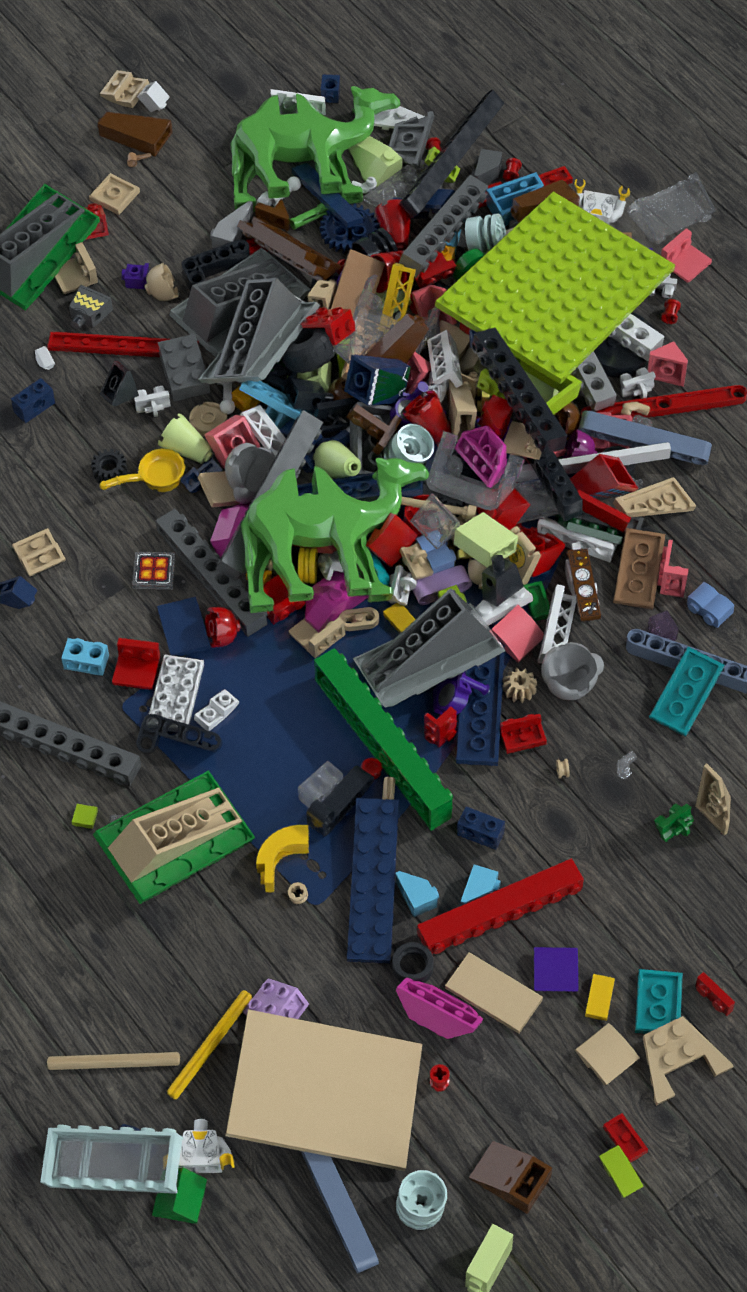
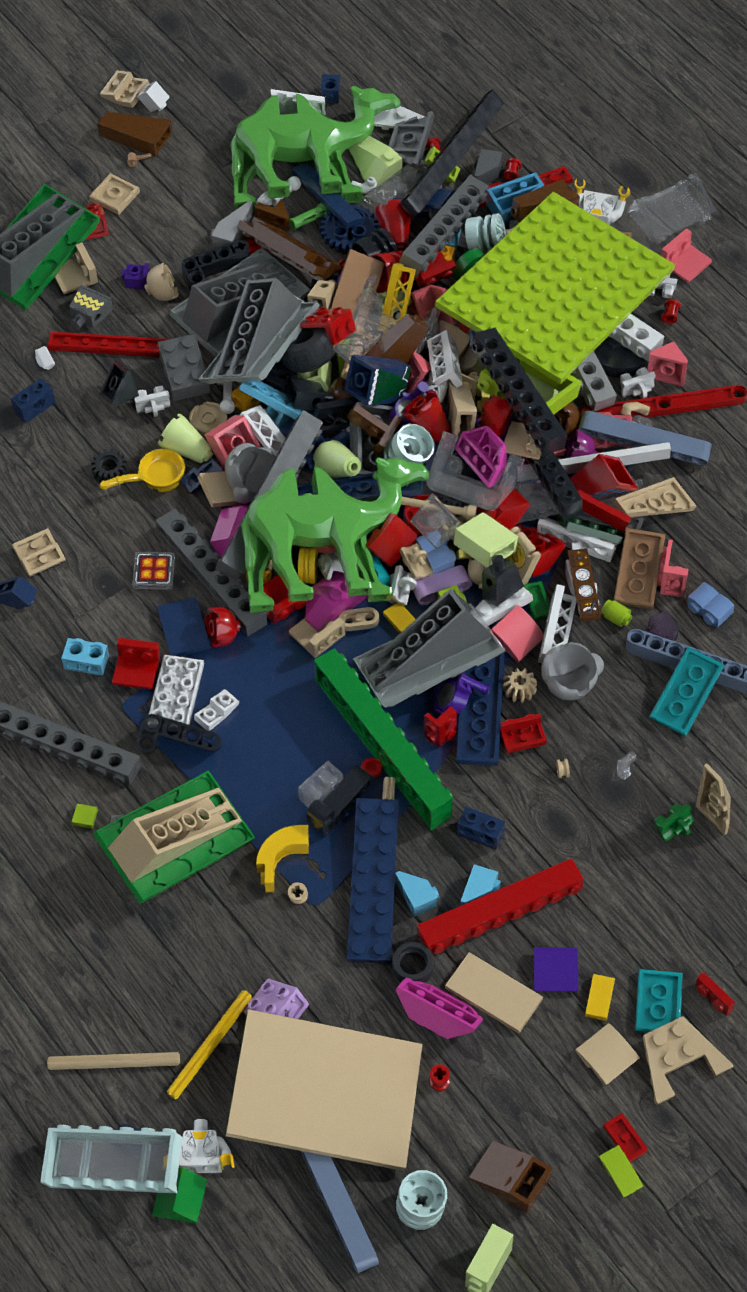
none -> lime brick [601,599,632,627]

